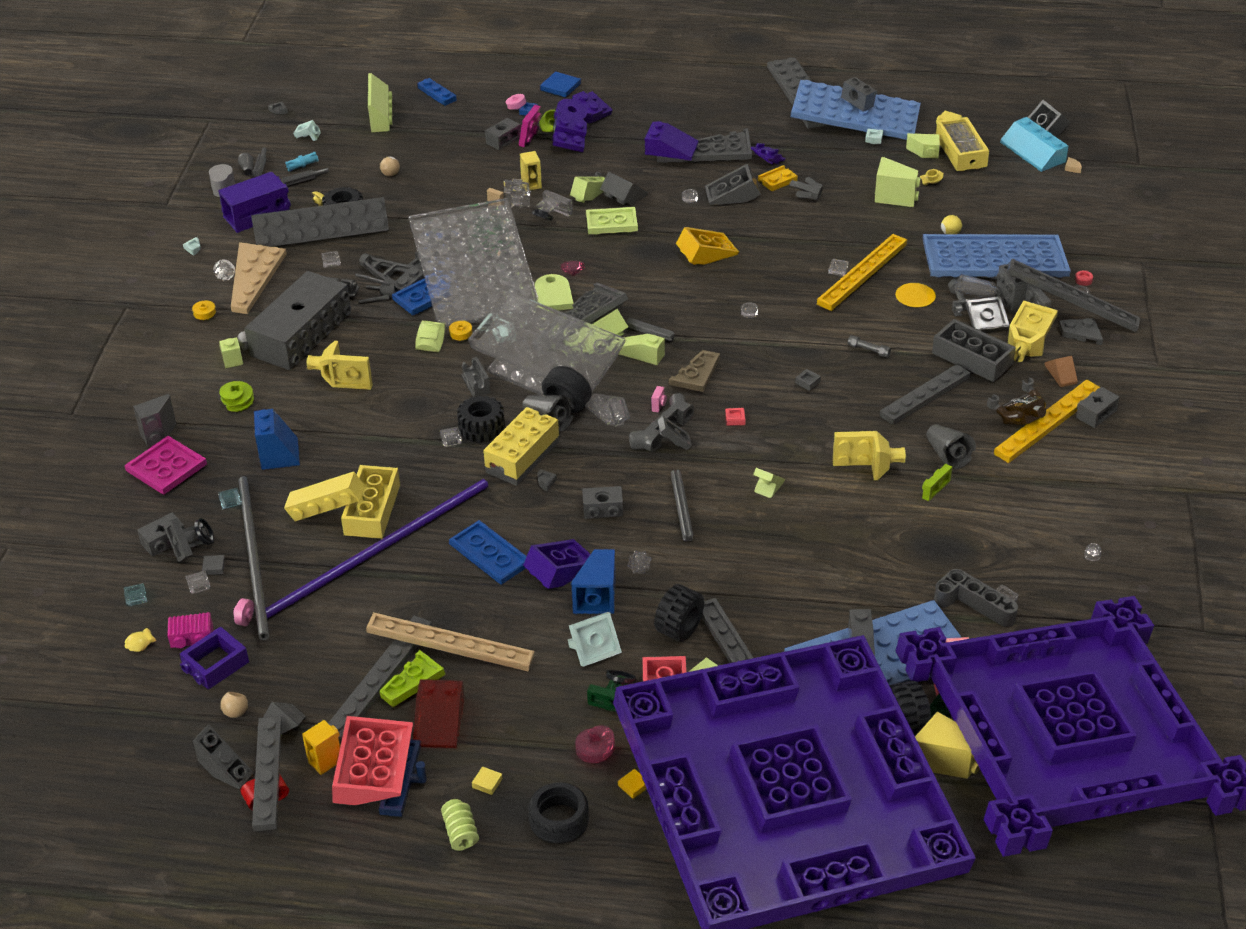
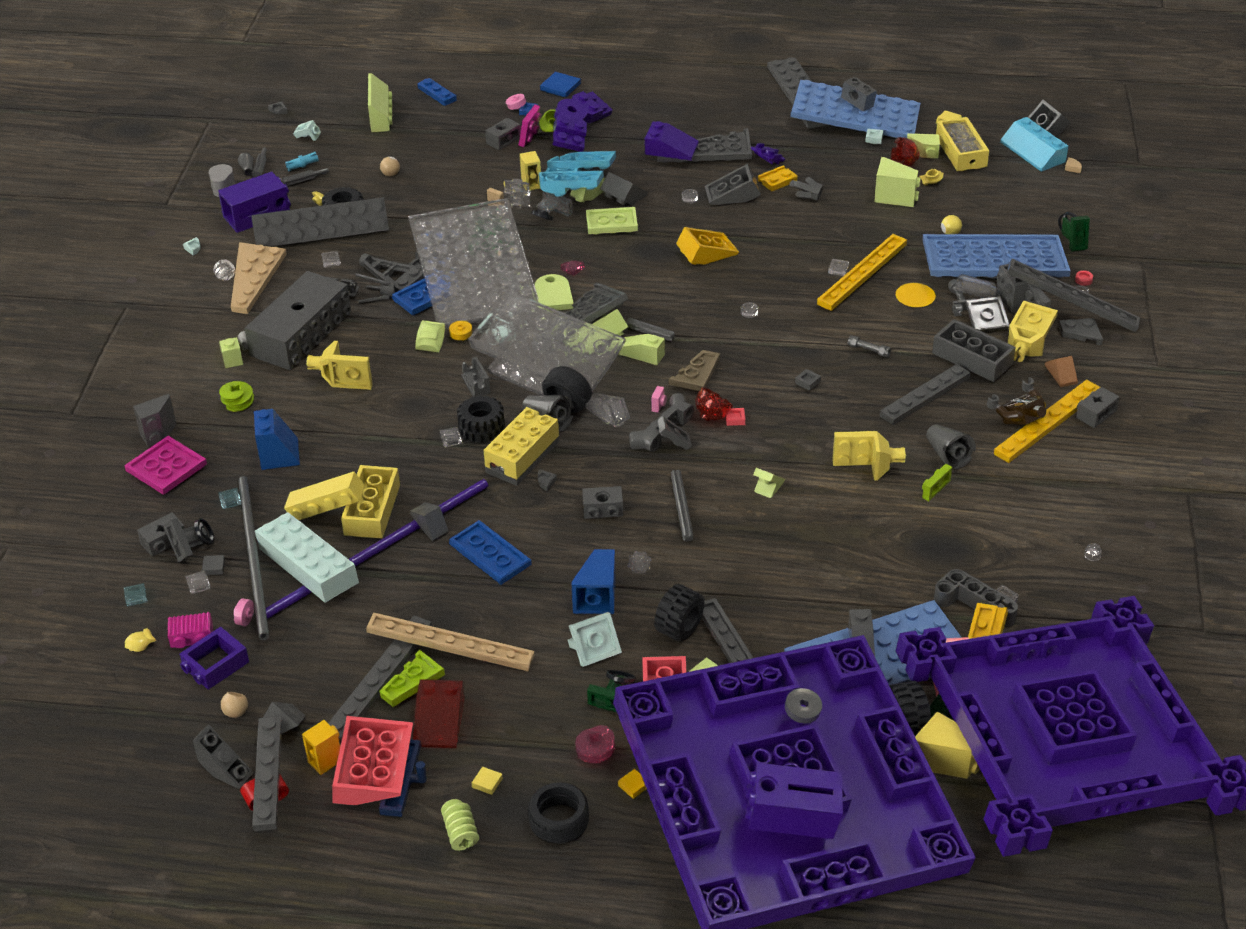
yellow wheel [192,300,216,320] -> none
dark purple slope [523,539,591,589] -> none
none -> light aqua brick [255,512,359,603]
none -> dark grey slope [409,502,449,542]
none -> medium azure plate [539,151,616,196]
none -> clear red cylinder [695,387,733,421]
none -> dark purple brick [745,763,843,839]
none -> dark grey piece [785,688,822,723]
none -> clear red cylinder [891,137,920,168]
none -> yellow plate [968,603,1008,639]
none -> dark green piece [1058,212,1090,251]

